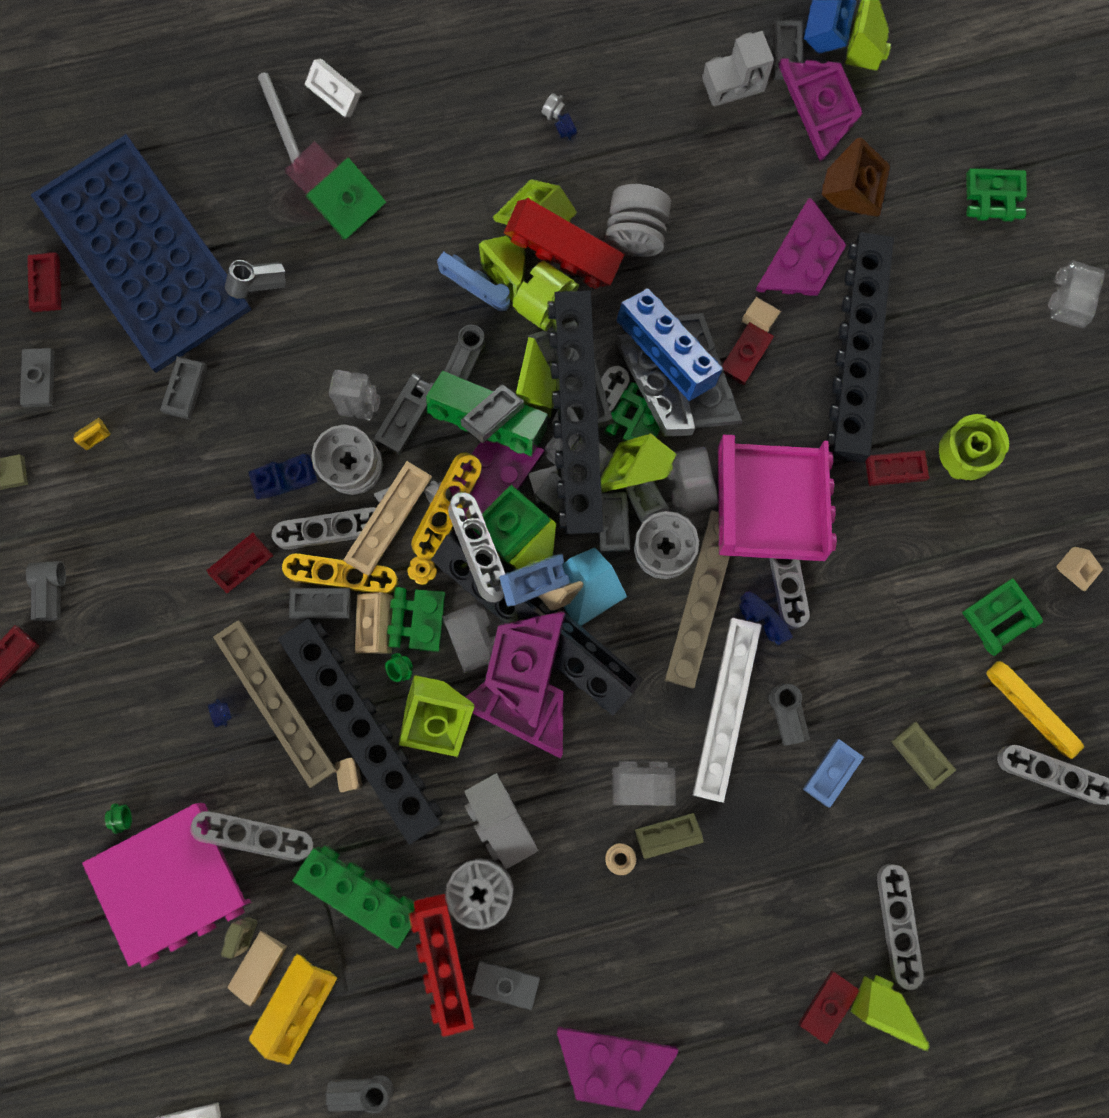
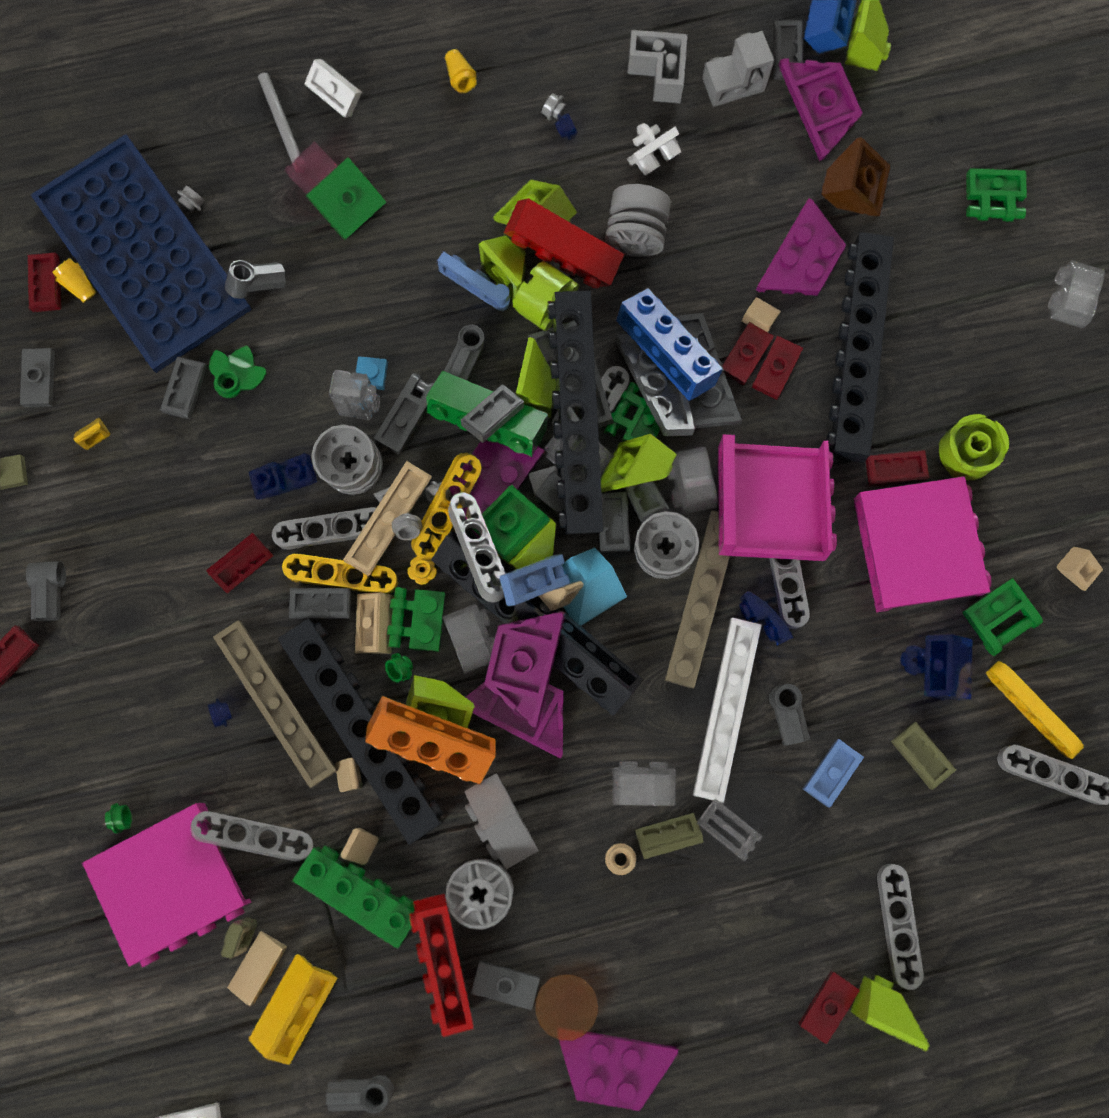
none -> yellow cone [52,258,97,303]
none -> light grey plate [177,185,205,212]
none -> green plate [209,346,267,398]
none -> tan slope [341,828,379,865]
none -> dark azure plate [354,356,388,390]
none -> orange brick [365,696,496,784]
none -> light grey plate [392,513,422,540]
none -> yellow cone [445,49,477,93]
none -> clear orange tile [535,975,598,1041]
none -> white hips [627,123,681,176]
none -> light grey brick [628,30,687,103]
none -> clear tile [697,799,763,862]
none -> dark red plate [752,336,803,400]
none -> dark pink panel [854,477,991,613]
none -> clear blue plate [900,645,930,675]
none -> clear blue brick [924,634,972,700]

